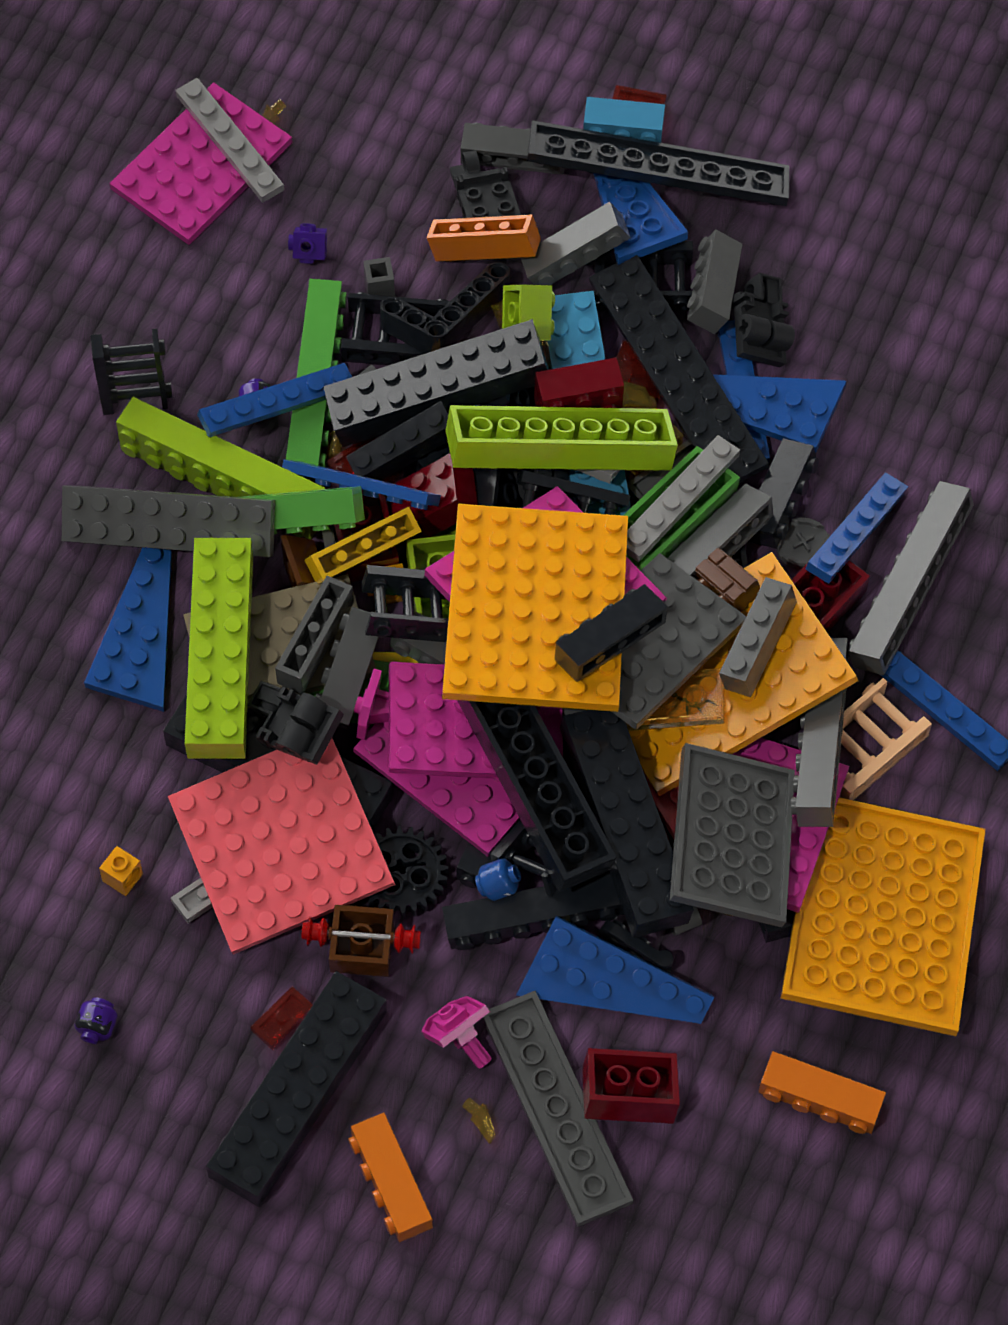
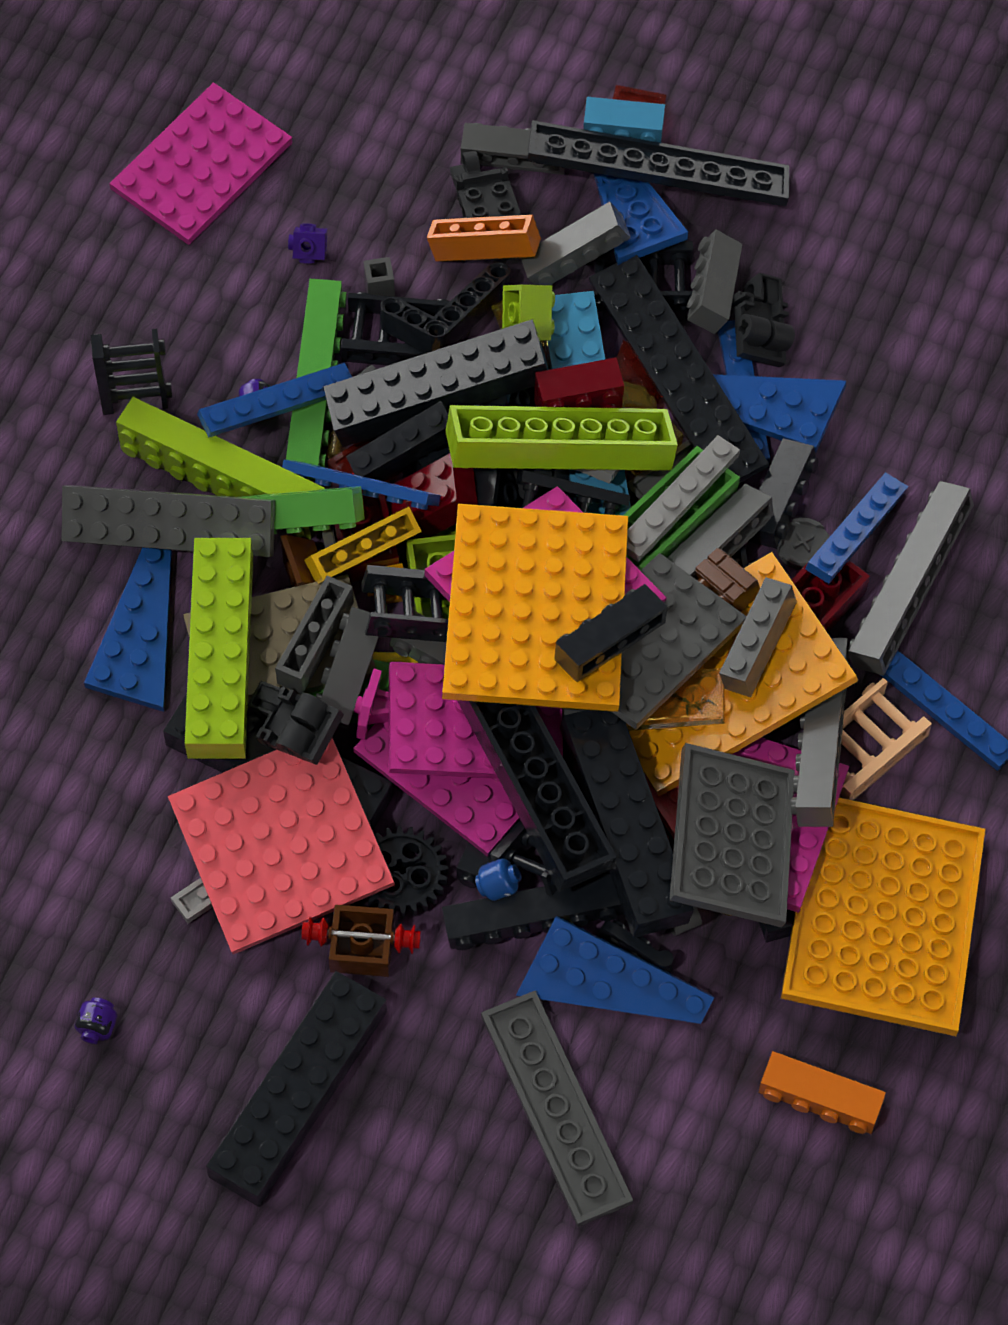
light orange brick [99,846,143,896] -> none
light grey plate [175,78,284,203] -> none
clear red plate [251,986,313,1050] -> none
clear yellow bar [262,99,287,124] -> none
orange brick [348,1112,433,1242] -> none
dark pink piece [421,996,491,1069] -> none
clear yellow bar [462,1098,496,1144] -> none
dark red brick [583,1048,680,1124] -> none

